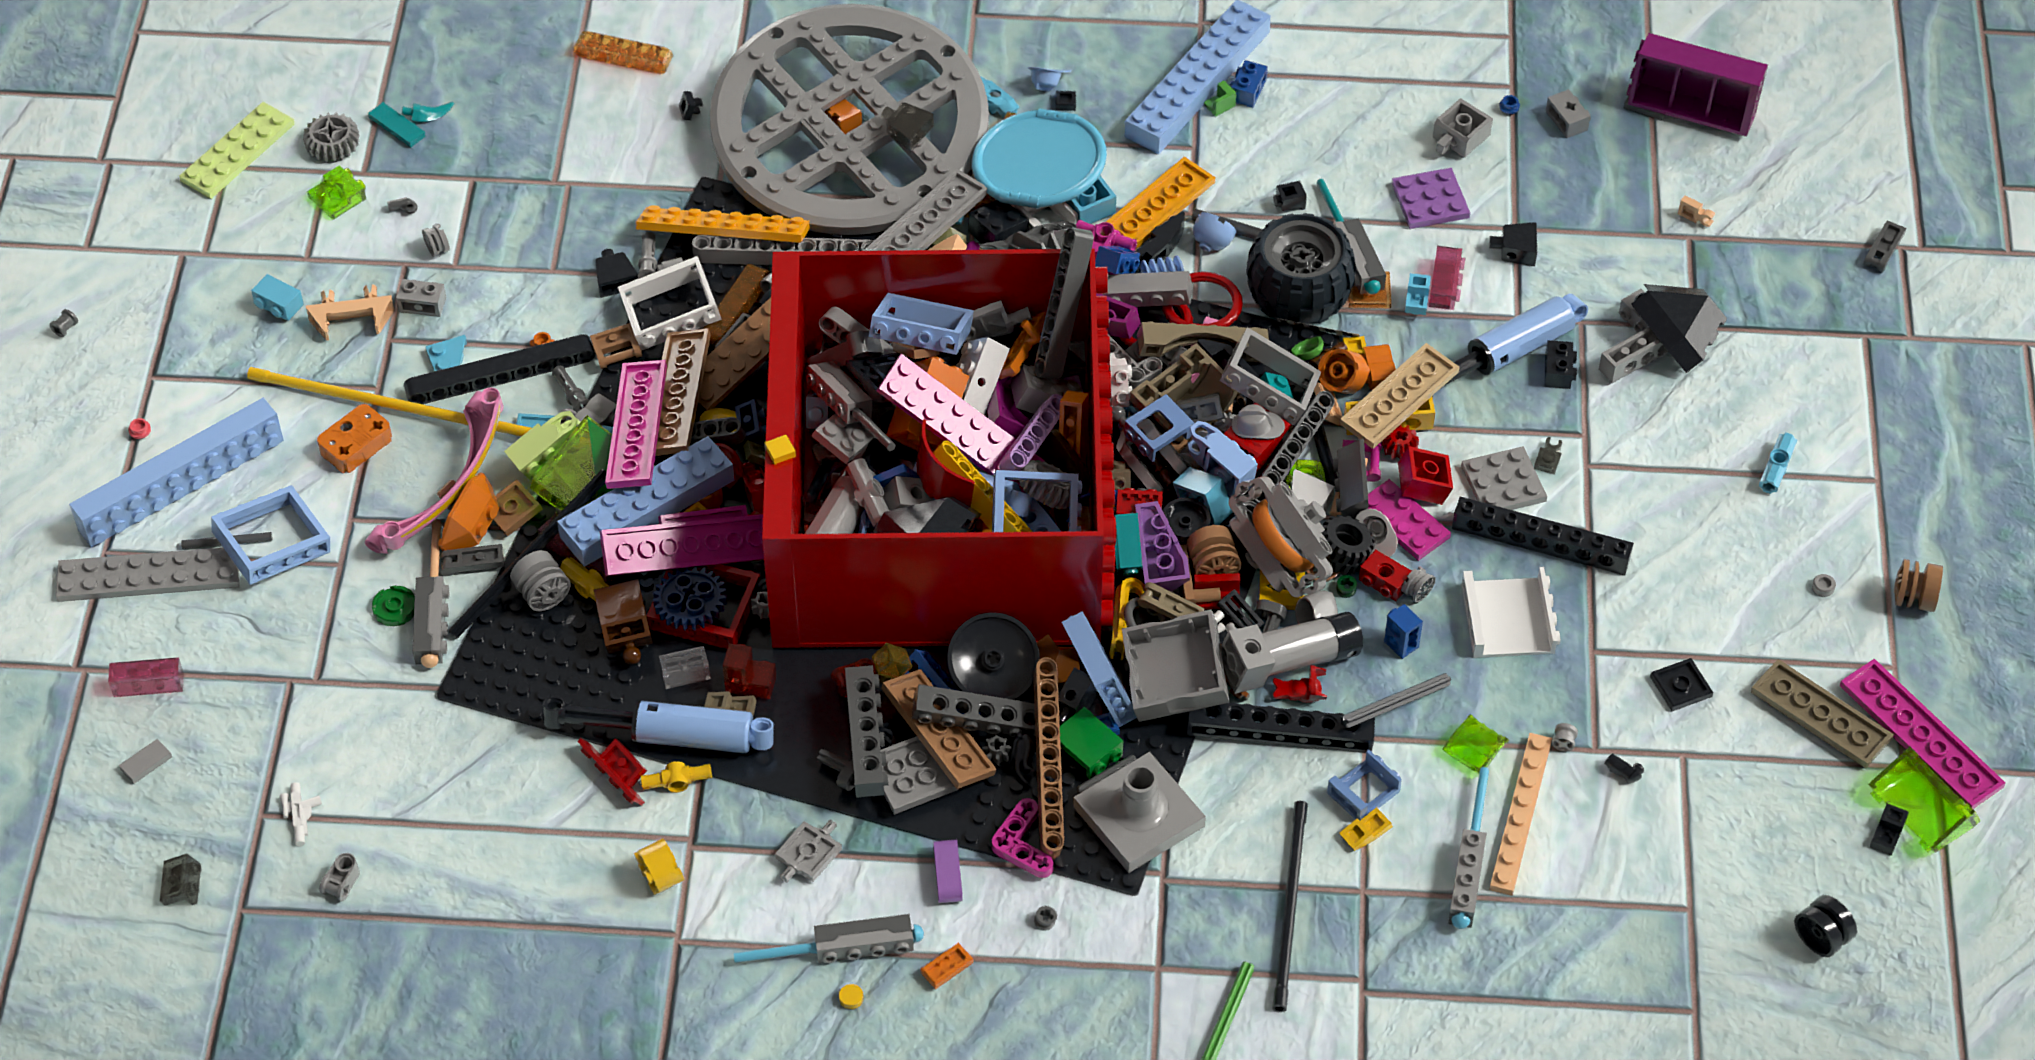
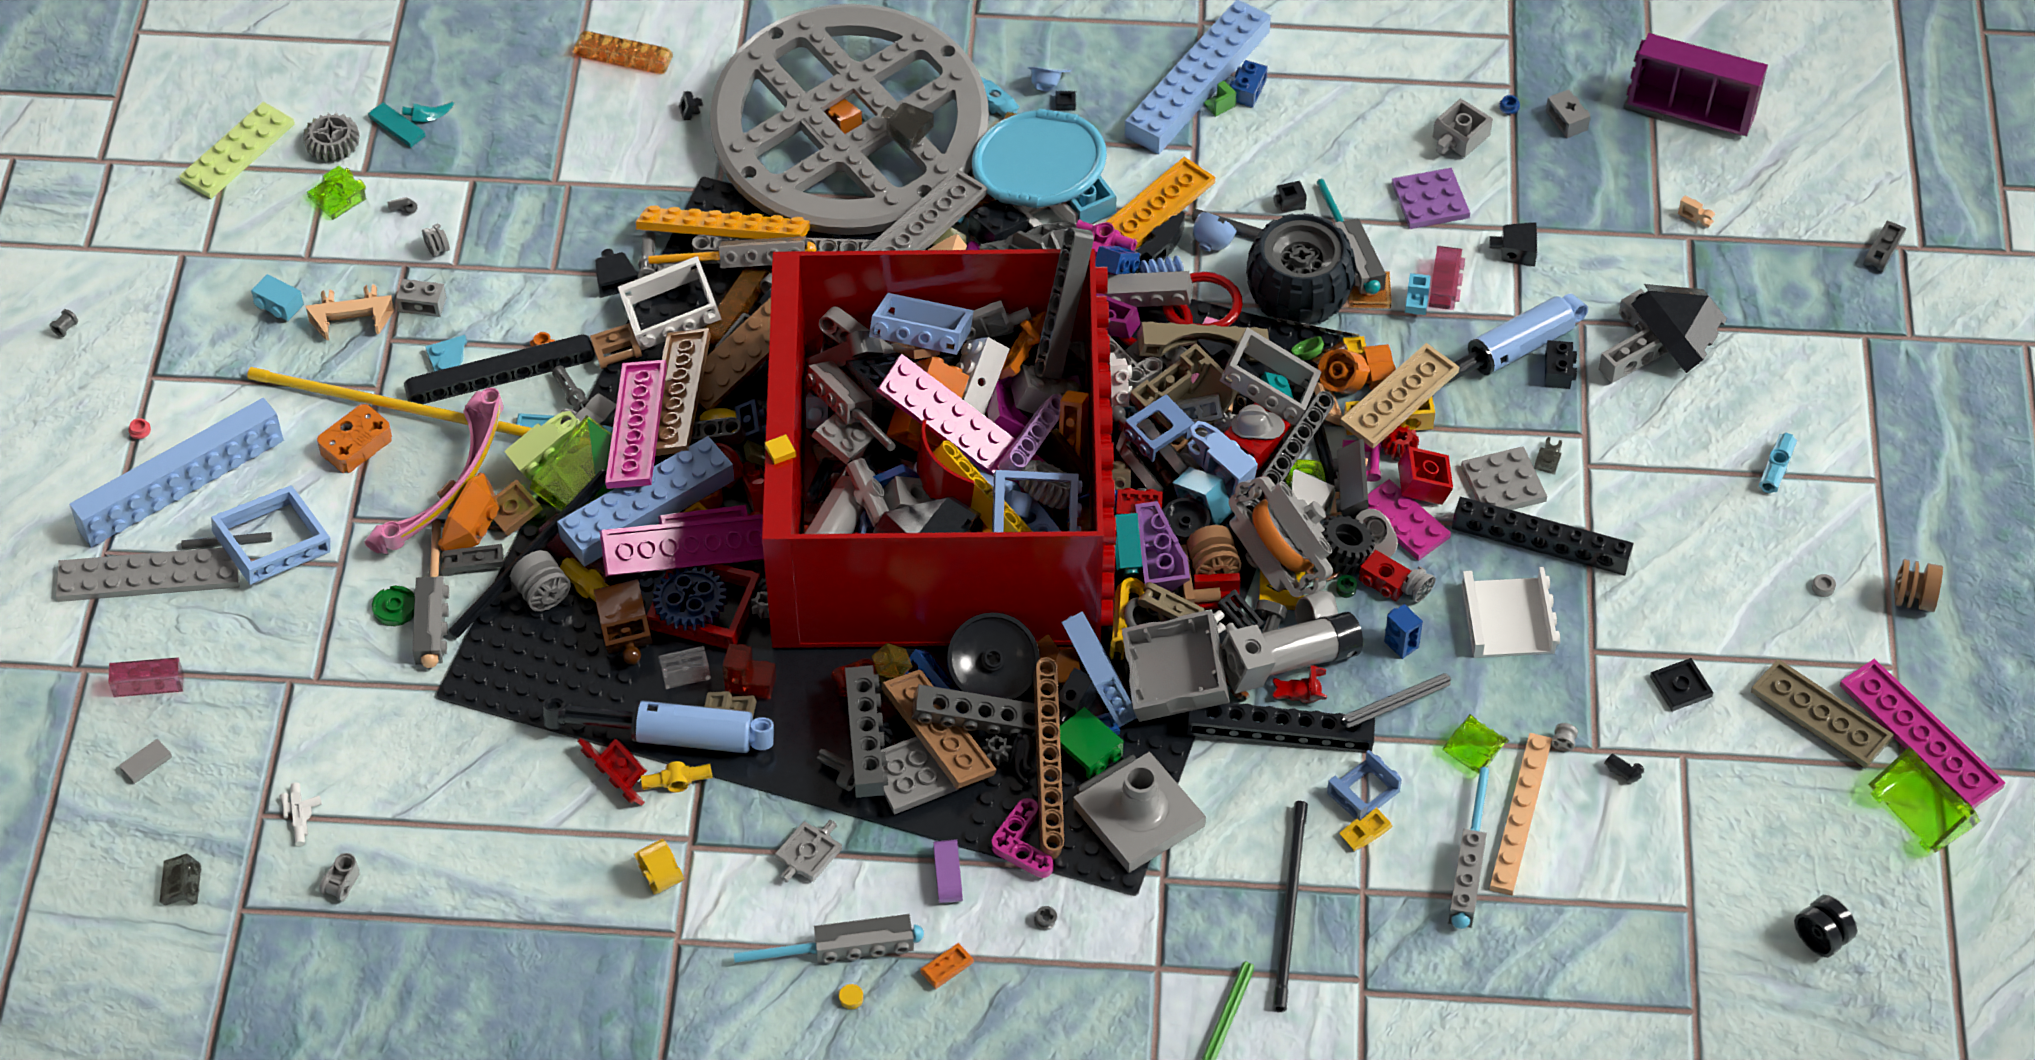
black slope [1869,803,1909,856] -> none
none -> light grey piece [648,236,816,268]

